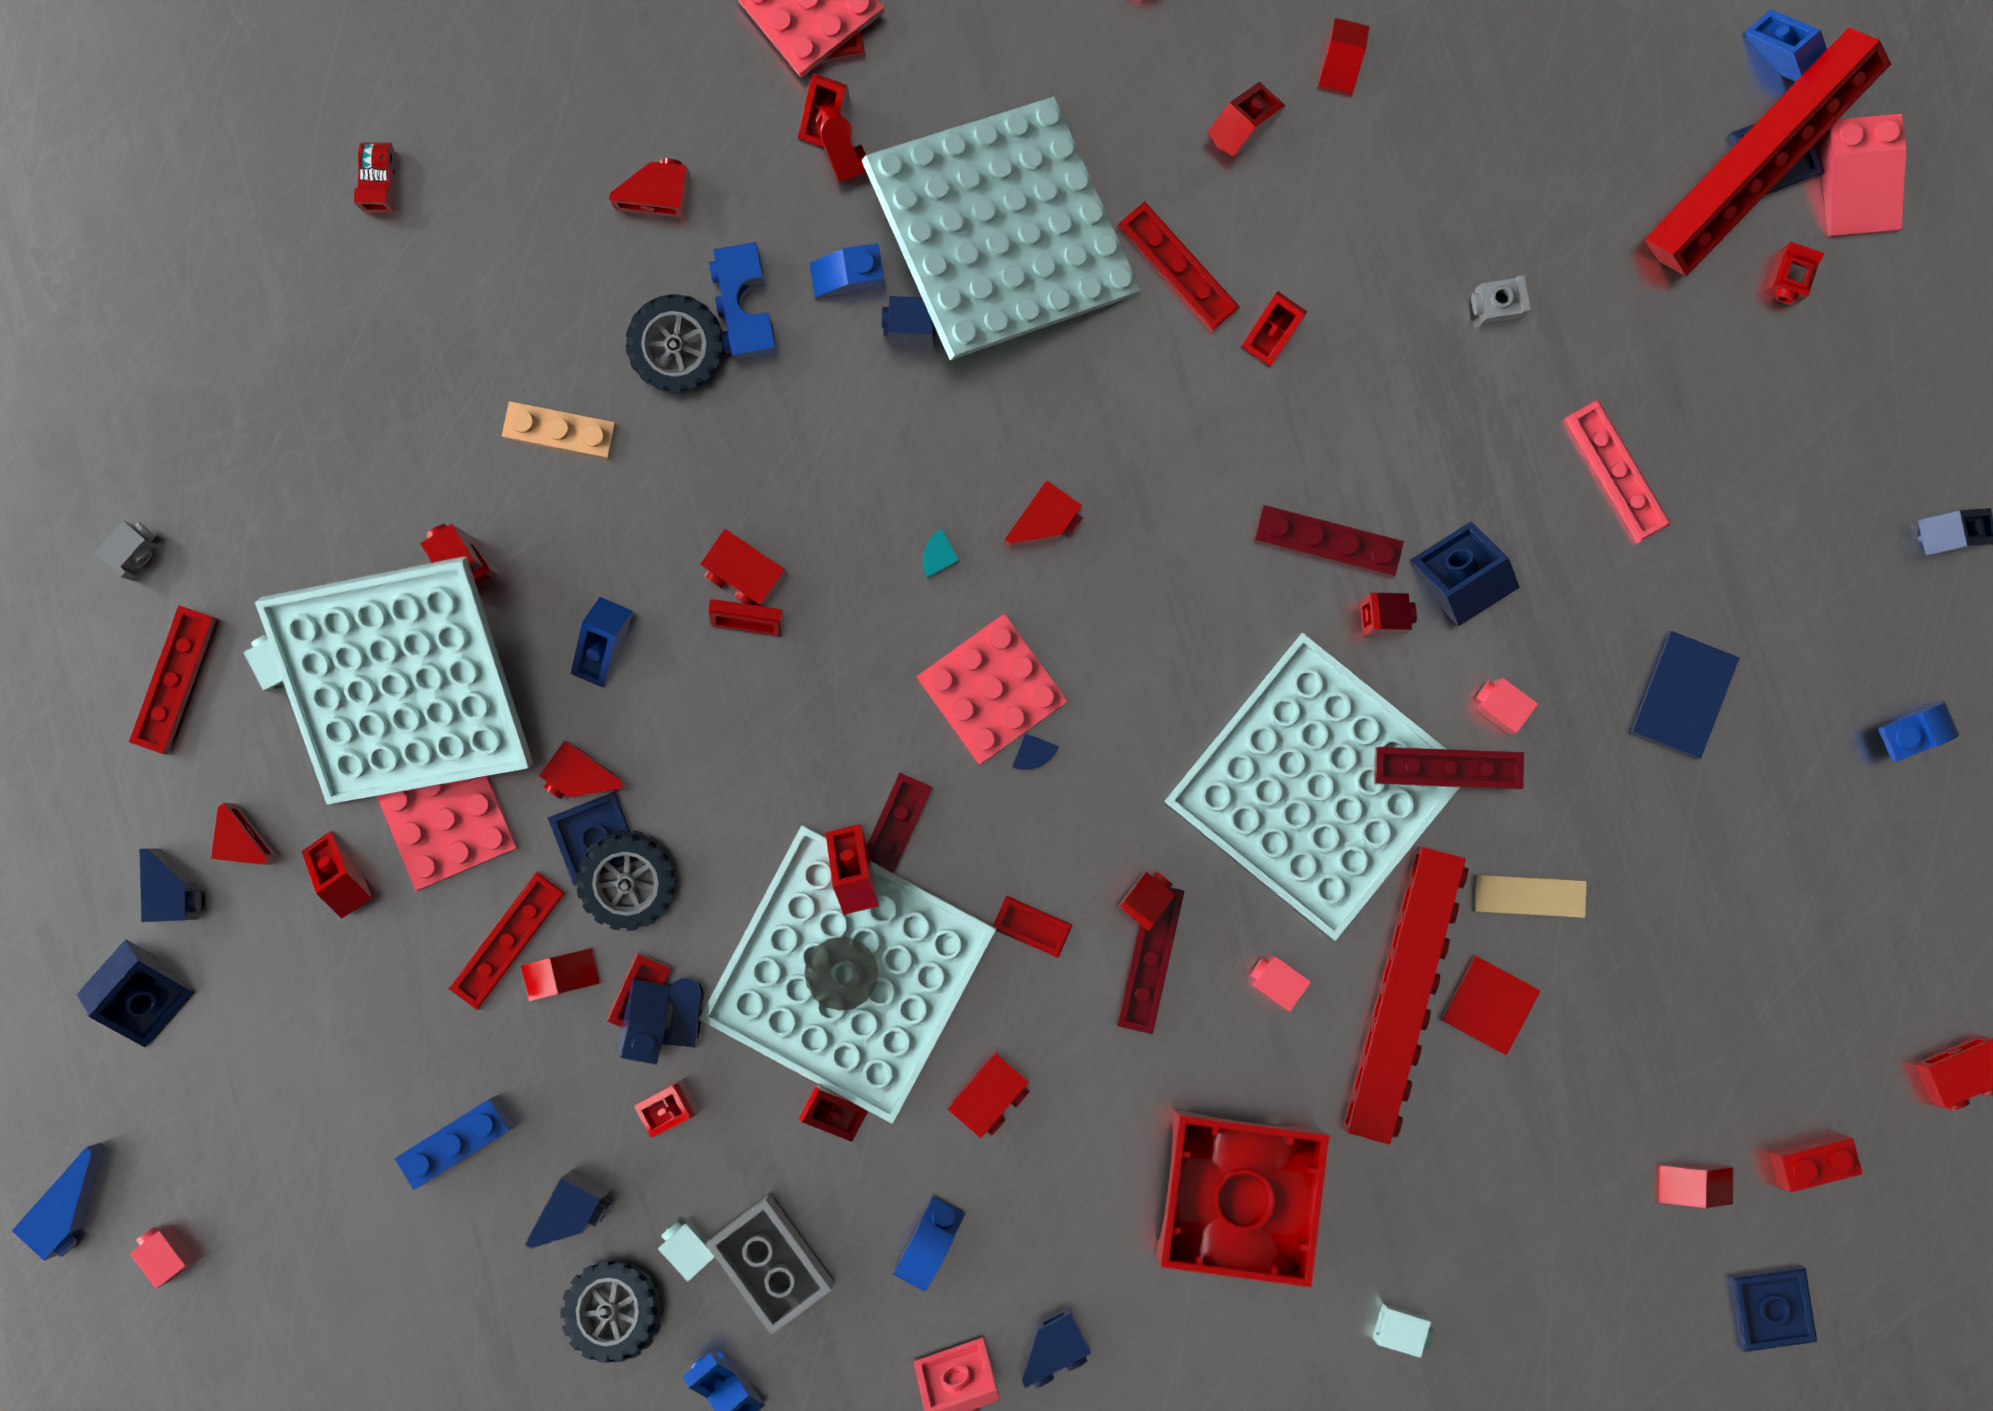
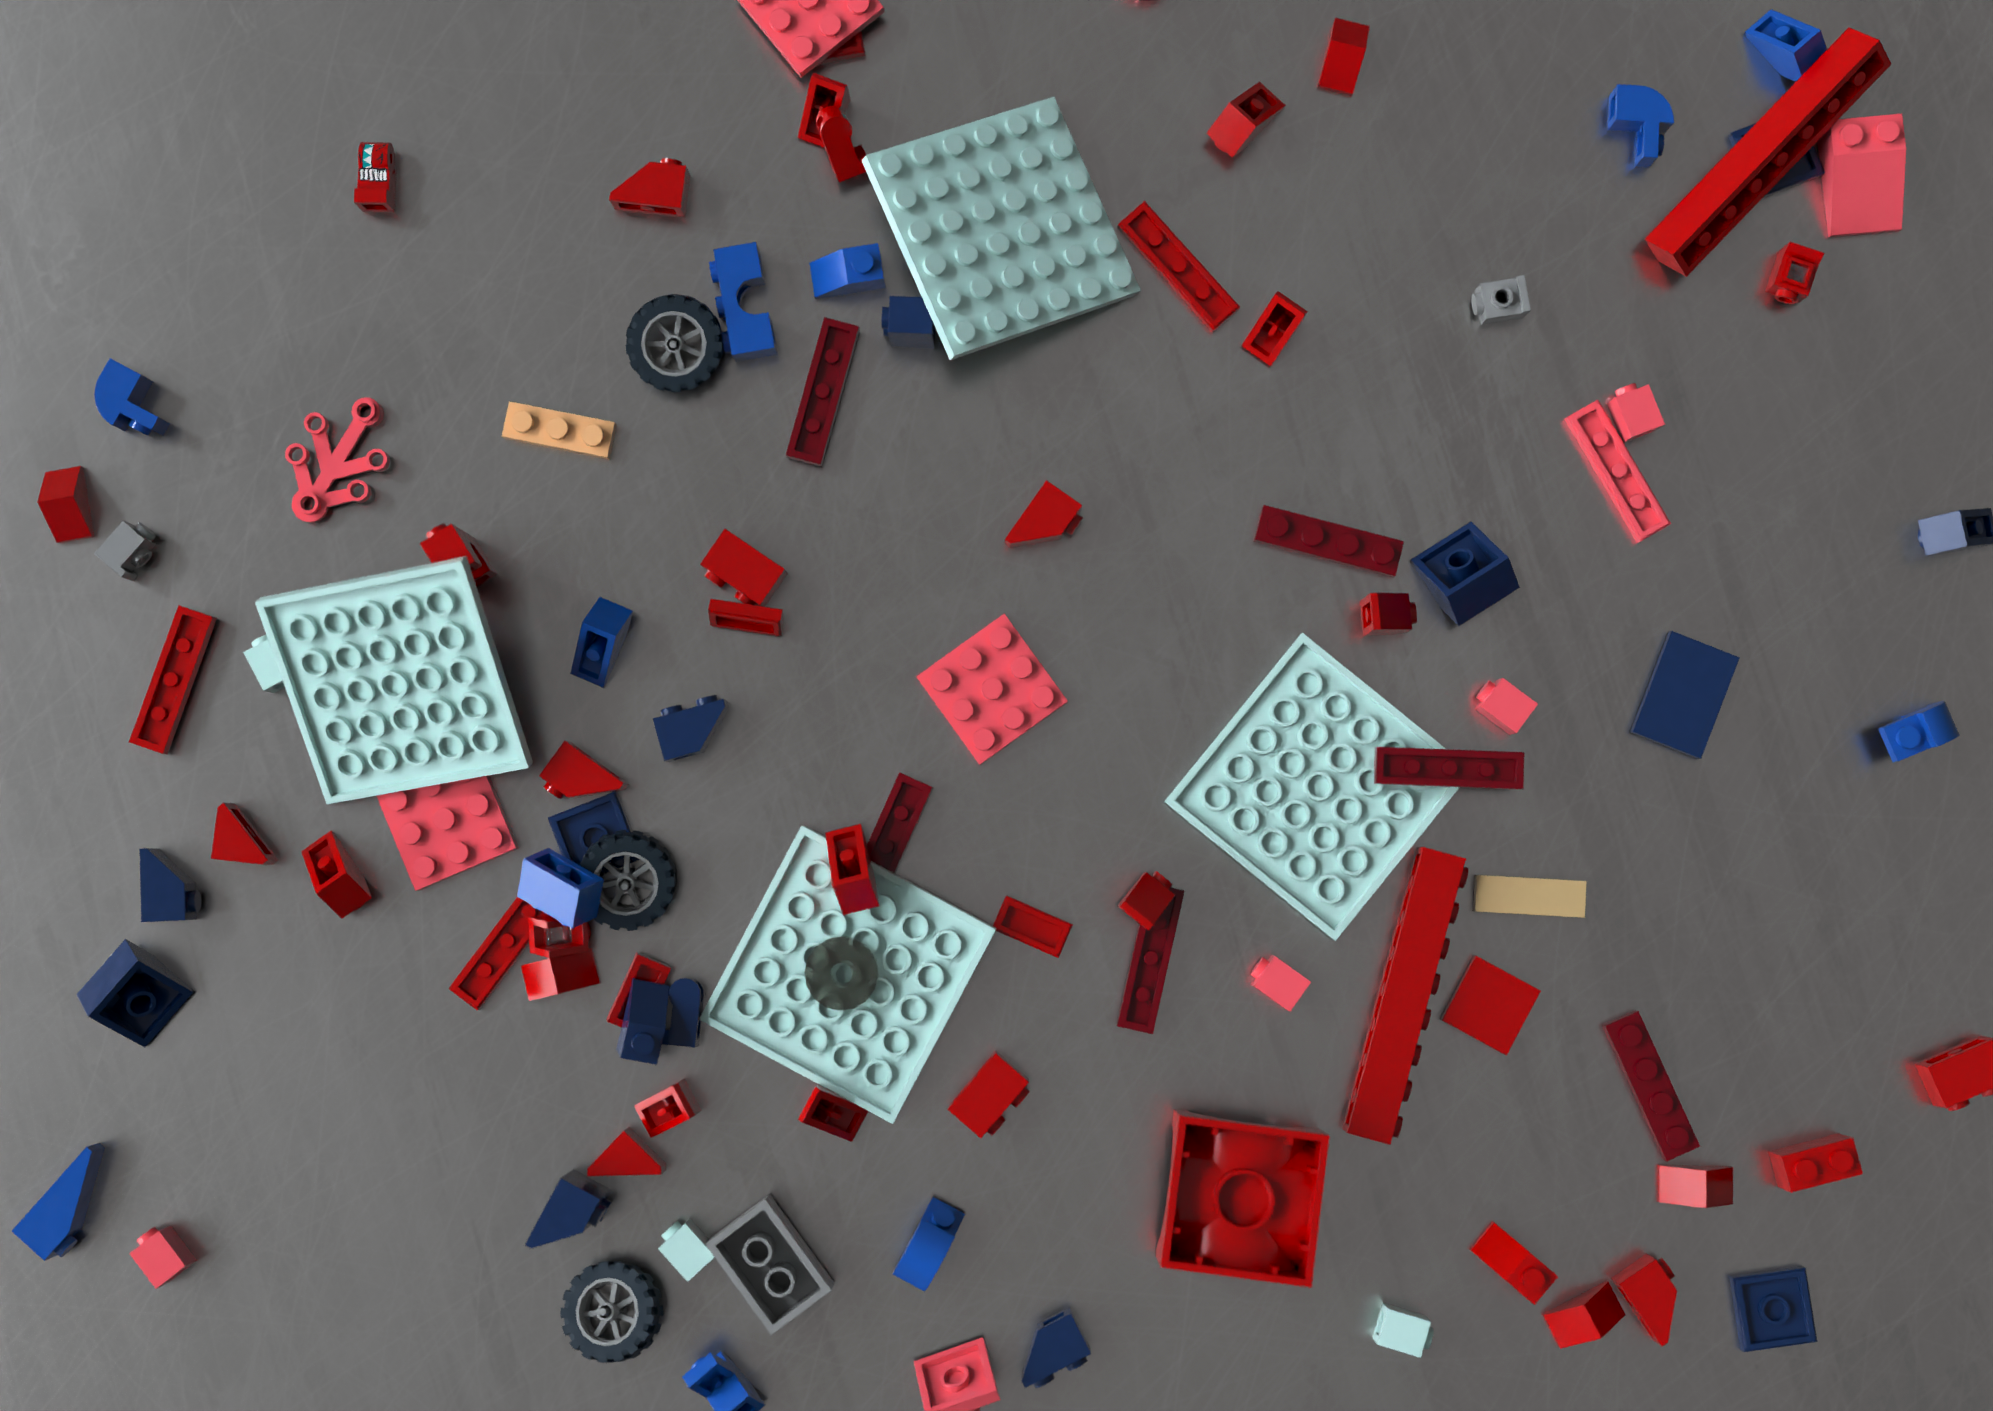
blue arch [394,1095,517,1190] -> none
teal tile [923,529,959,579] -> none
dark blue tile [1012,733,1059,770] -> none
none -> red slope [37,466,94,543]
none -> blue brick [94,358,170,436]
none -> coral plant [285,397,390,523]
none -> brick [517,848,604,929]
none -> red window [528,915,591,958]
none -> red slope [587,1127,666,1176]
none -> dark blue slope [653,695,729,762]
none -> dark red plate [786,317,860,467]
none -> red slope [1469,1222,1558,1305]
none -> red slope [1542,1281,1626,1349]
none -> dark red plate [1602,1010,1700,1161]
none -> coral brick [1607,383,1665,443]
none -> blue brick [1608,84,1674,168]
none -> red slope [1611,1253,1677,1346]

